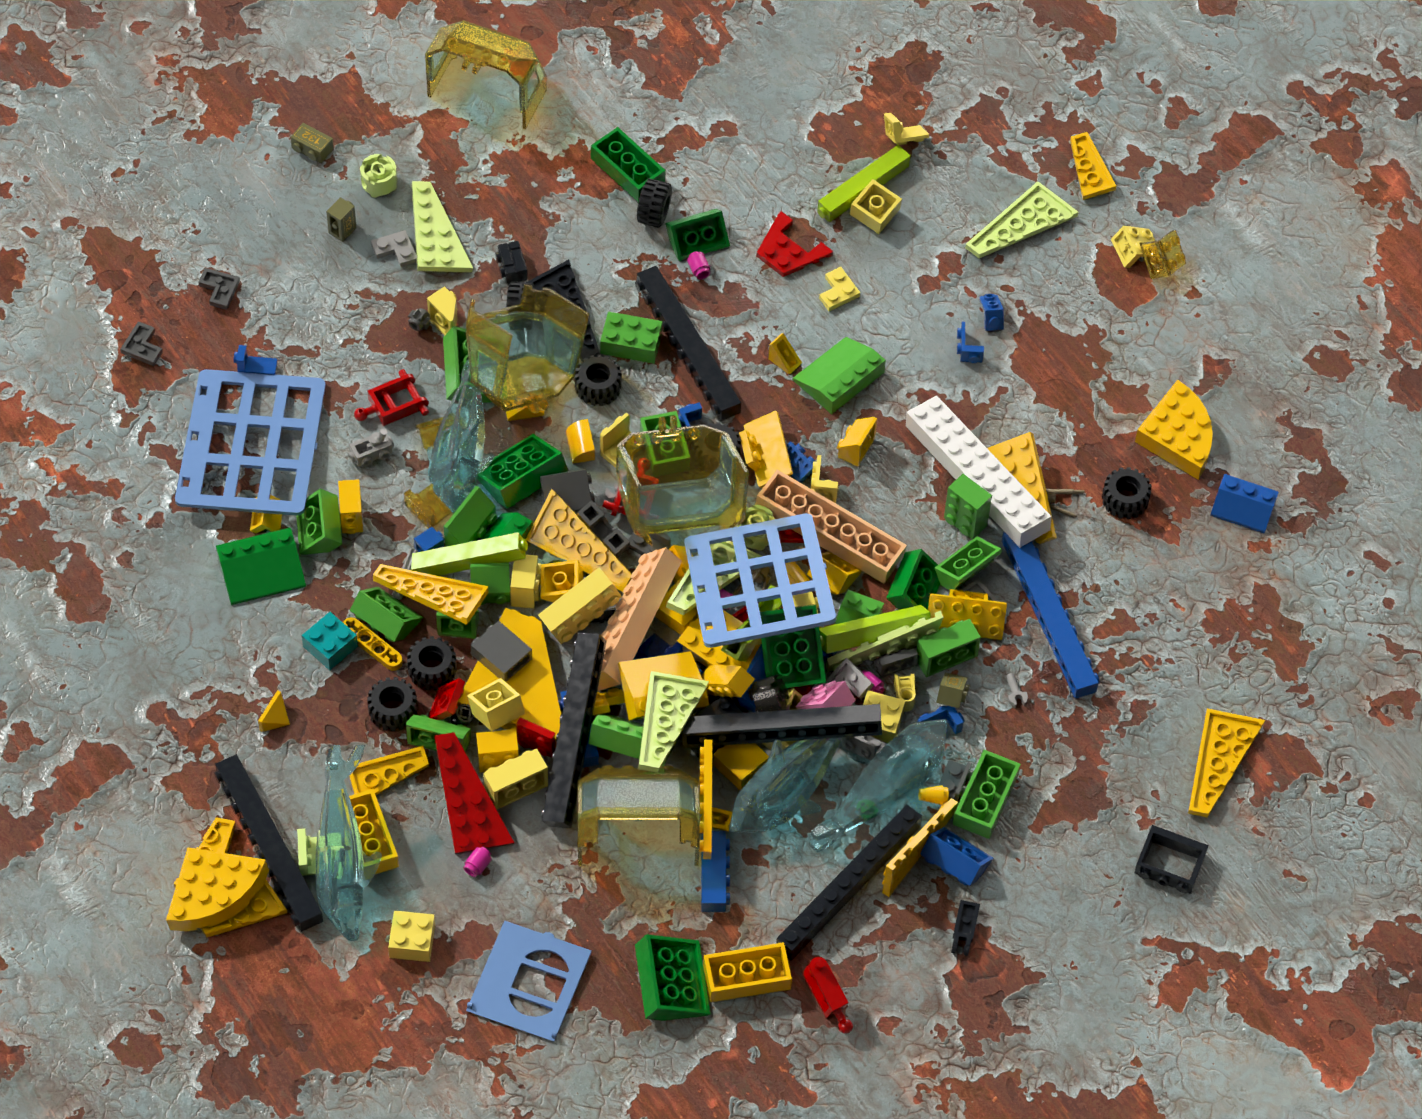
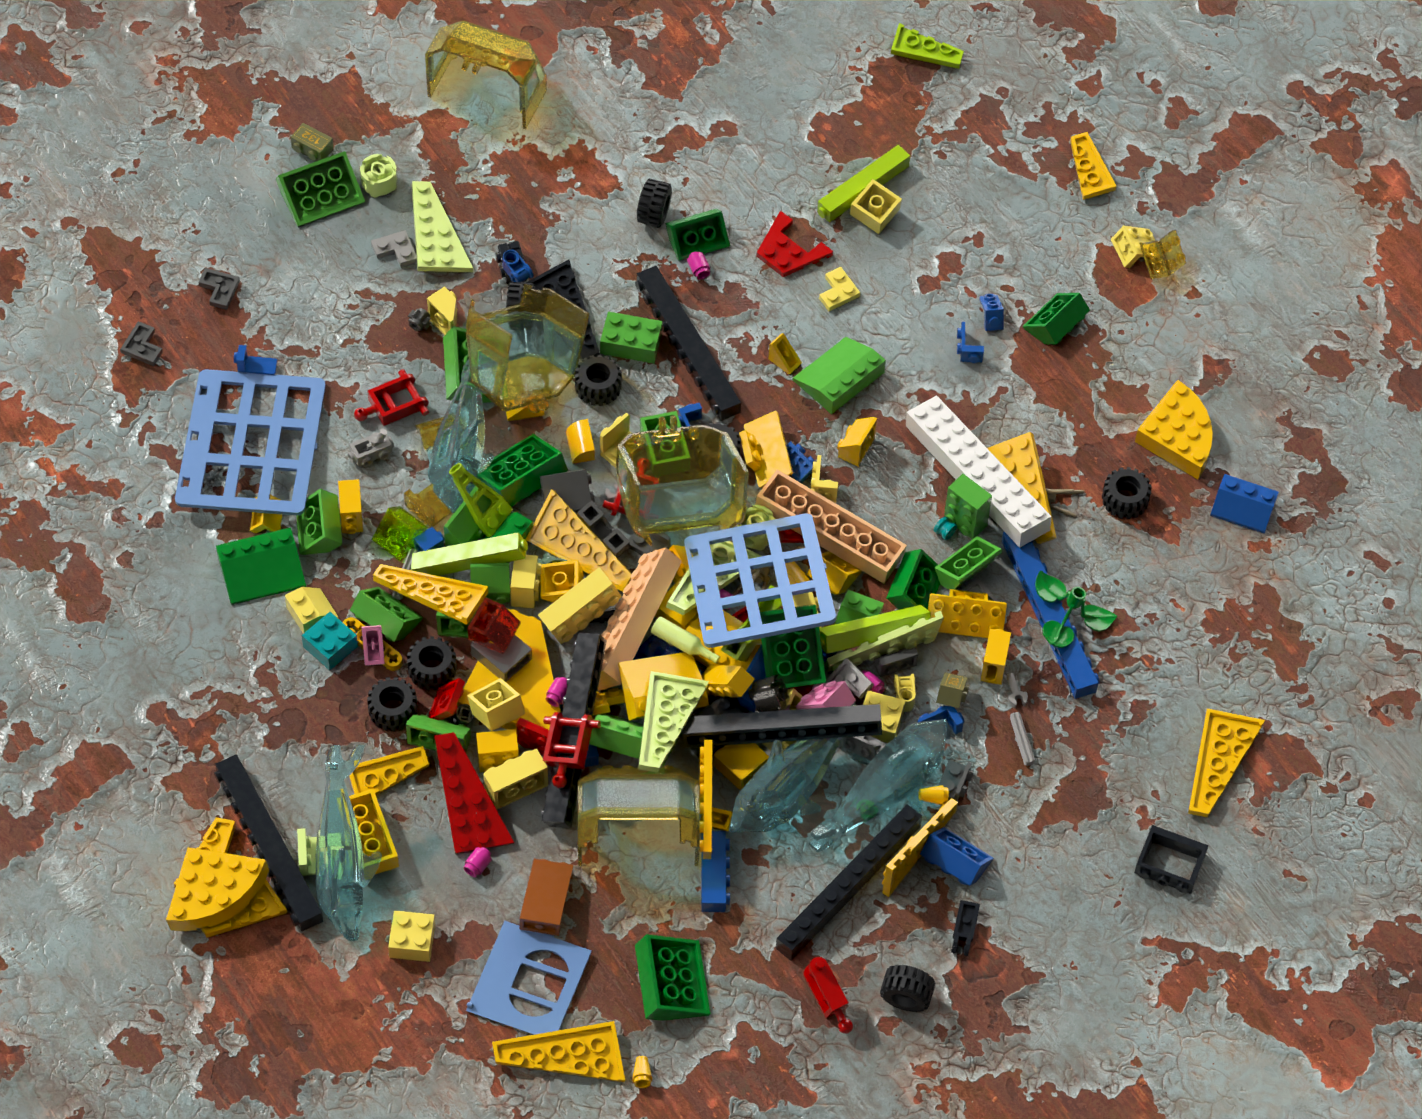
yellow slope [258,690,290,732] -> none
olive brick [326,197,357,242] -> none
green brick [591,127,666,202] -> none
yellow brick [703,942,792,1002] -> none
light yellow bracket [884,113,929,145] -> none
bright green brick [917,619,981,677] -> none
bright green brick [953,750,1021,839] -> none
yellowish green wing [965,182,1079,258] -> none
none -> bright green slope [275,151,365,227]
none -> light yellow slope [285,587,339,634]
none -> bright pink slope [362,625,384,665]
none -> clear neon green slope [371,506,428,561]
none -> lime plate [449,463,513,537]
none -> clear red slope [468,597,521,654]
none -> yellow wing [492,1021,625,1082]
none -> blue piece [502,250,534,282]
none -> dark orange panel [519,858,573,936]
none -> red piece [542,712,601,788]
none -> dark pink brick [545,677,567,707]
none -> yellow cone [632,1056,653,1088]
none -> yellowish green piece [651,617,720,663]
none -> black tyre [880,965,936,1012]
none -> lime wing [891,23,964,69]
none -> teal wheel [933,516,957,541]
none -> yellow piece [981,629,1011,685]
none -> light grey axle [1010,712,1035,766]
none -> green slope [1022,293,1090,345]
none -> green plant [1035,570,1117,648]

